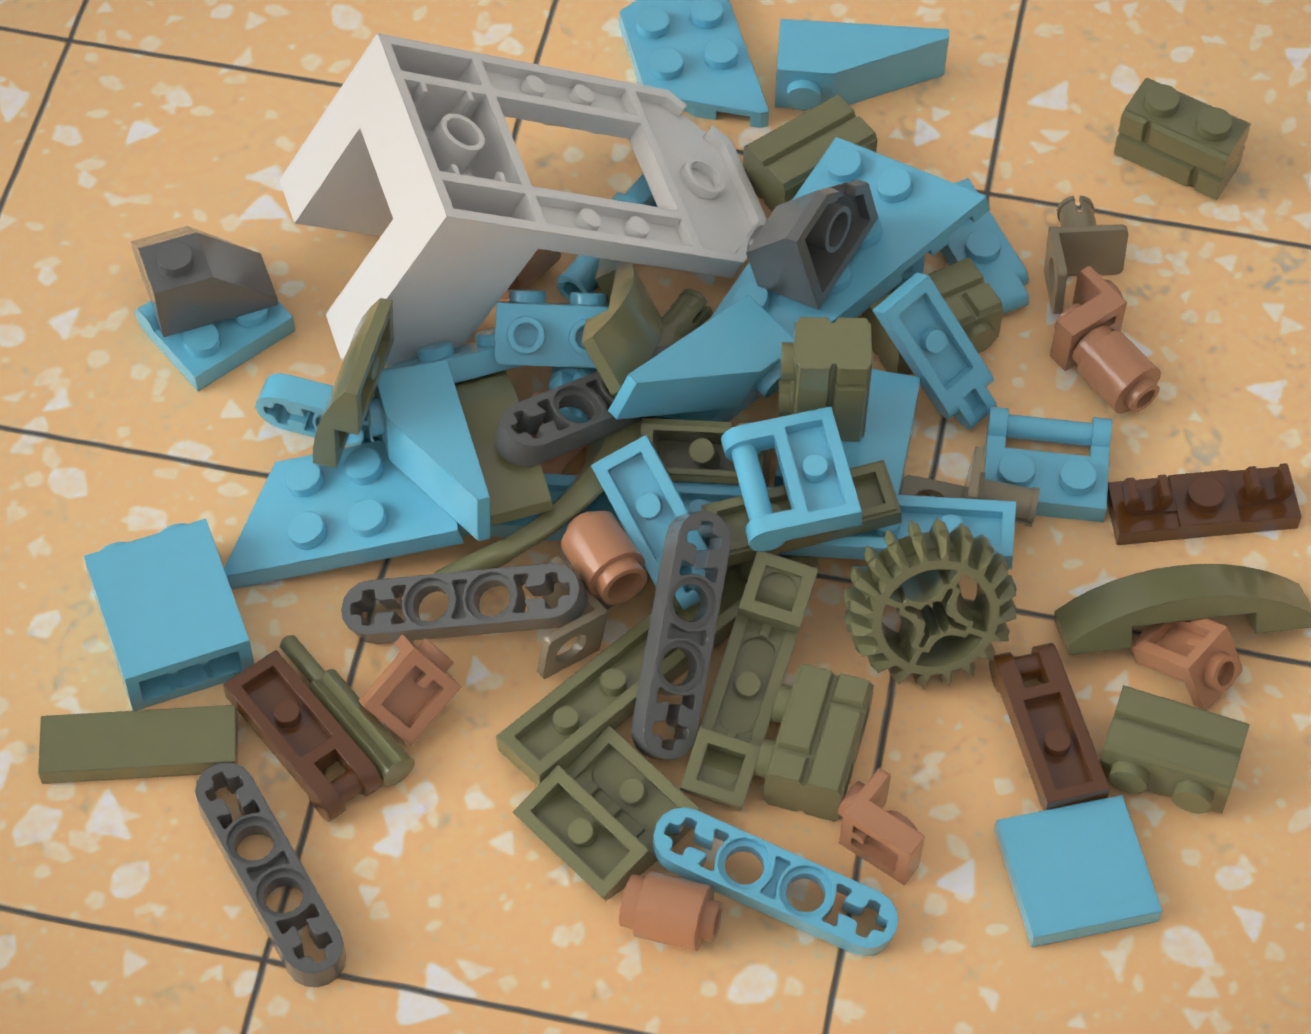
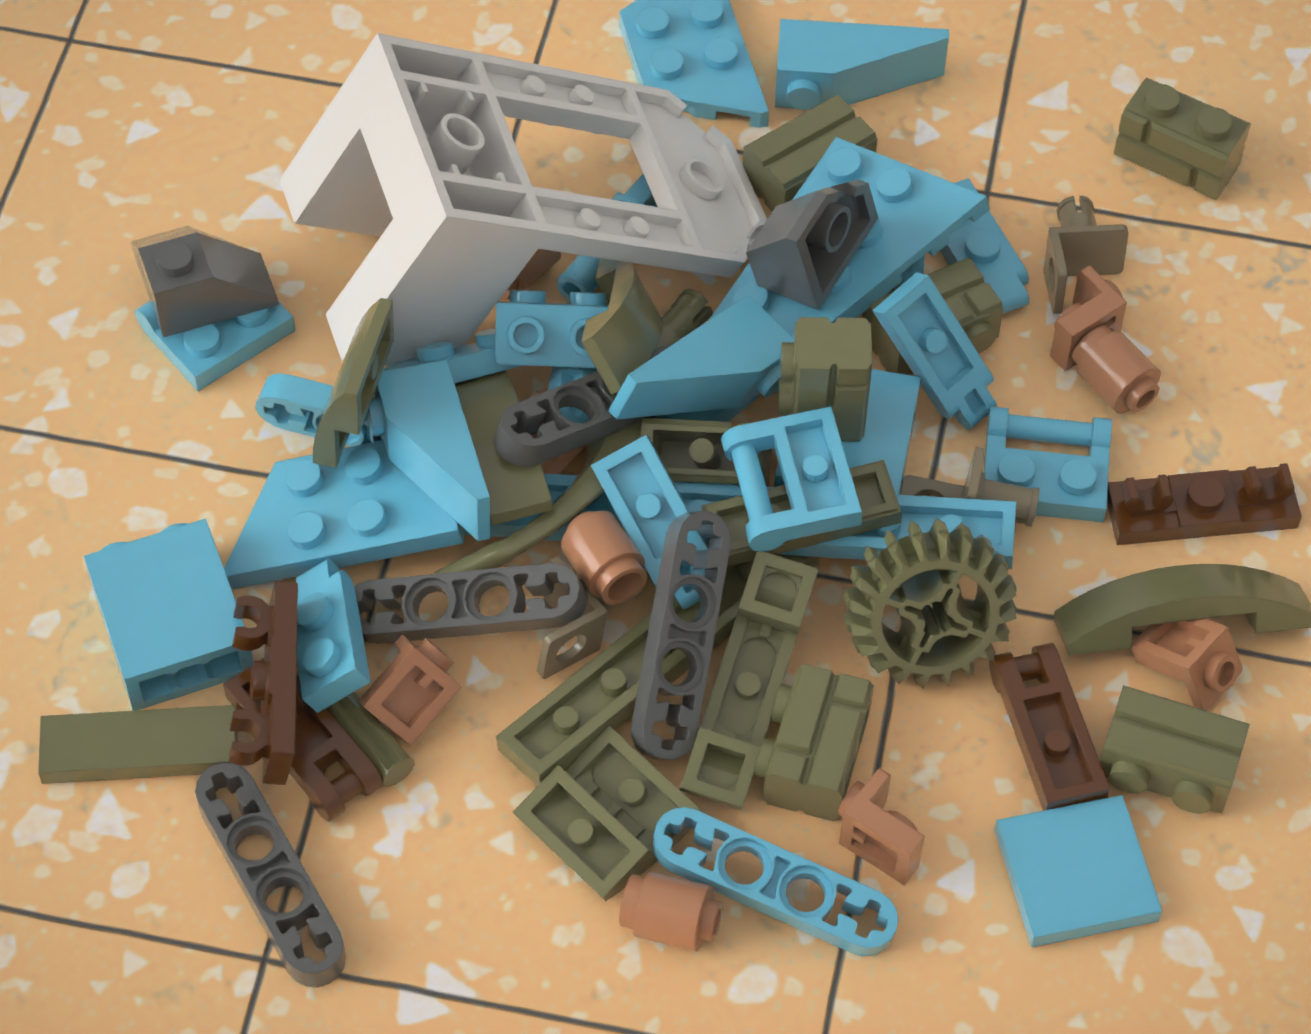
none -> reddish brown plate [229,581,298,785]
none -> medium azure hinge [296,558,371,713]

